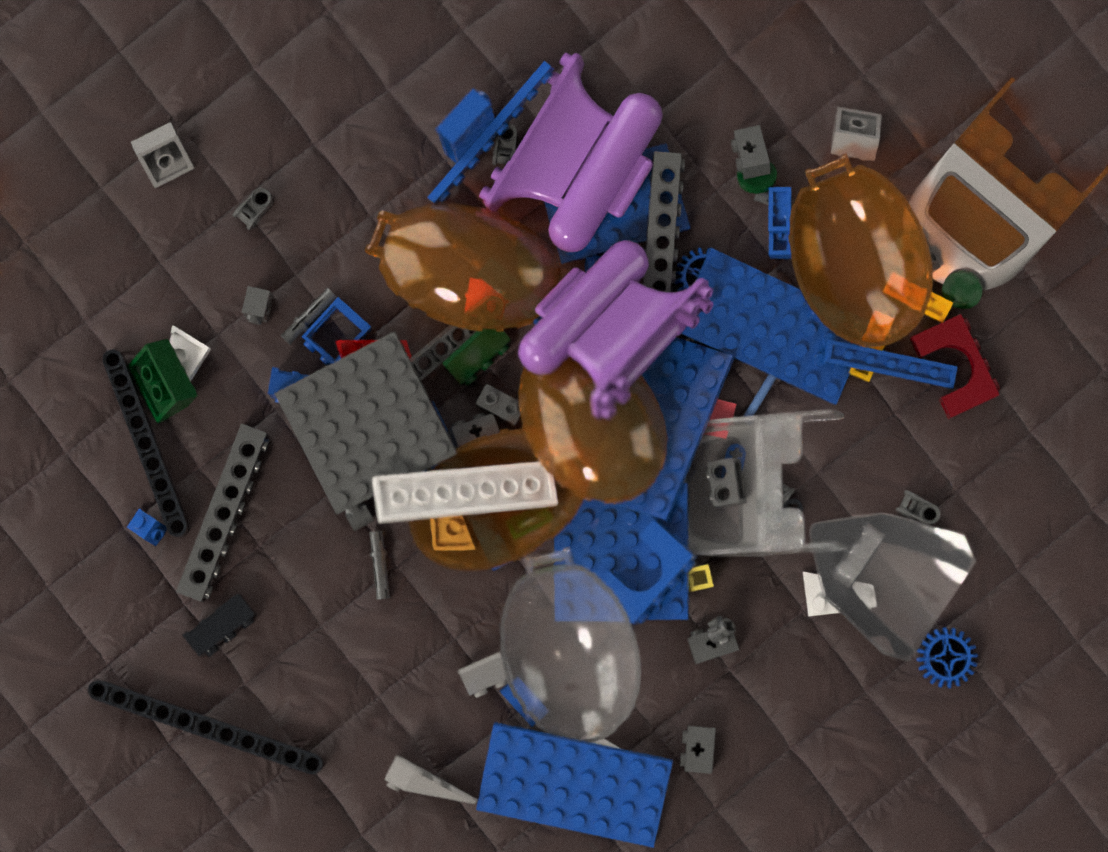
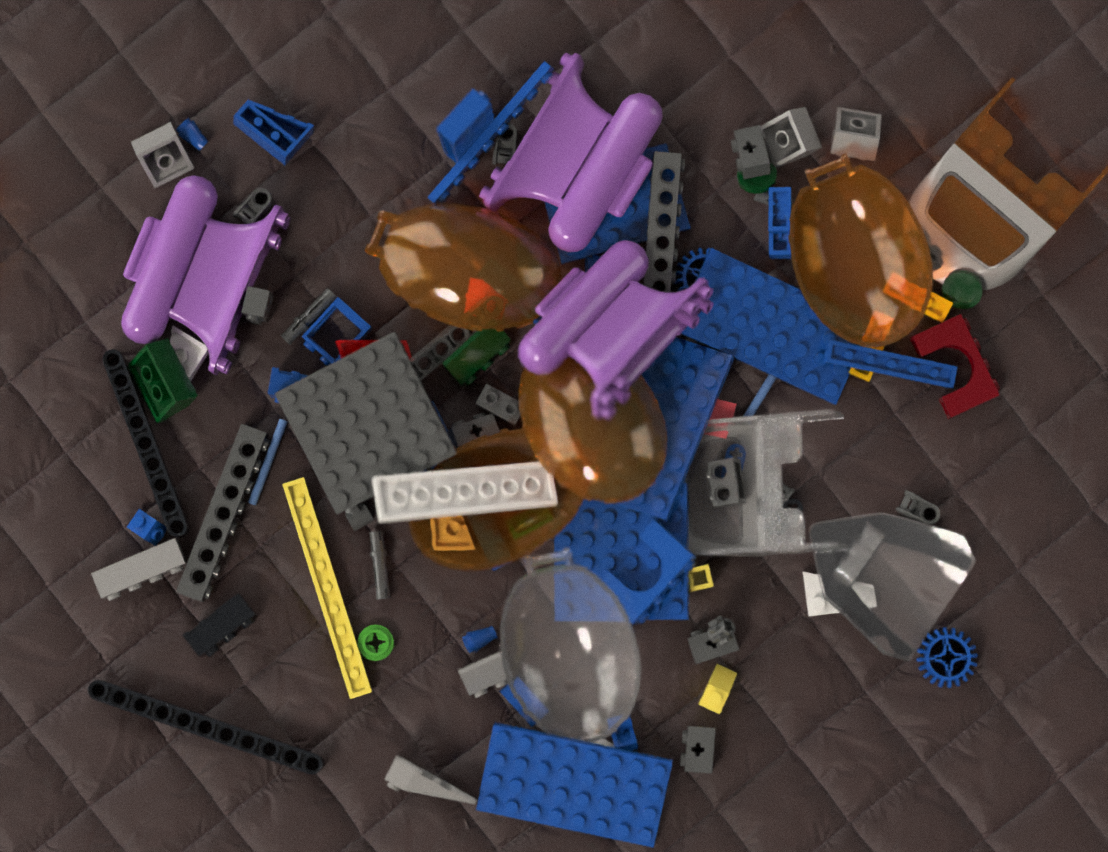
none -> light grey brick [91,538,187,601]
none -> medium lavender piece [121,175,291,375]
none -> blue cone [176,118,209,151]
none -> blue wedge [234,100,314,165]
none -> medium blue bar [248,419,287,506]
none -> light yellow plate [282,477,372,699]
none -> bright green gear [358,625,394,661]
none -> blue cone [462,626,497,653]
none -> blue bracket [608,715,638,751]
none -> light yellow slope [698,664,737,714]
none -> light grey slope [760,107,822,168]

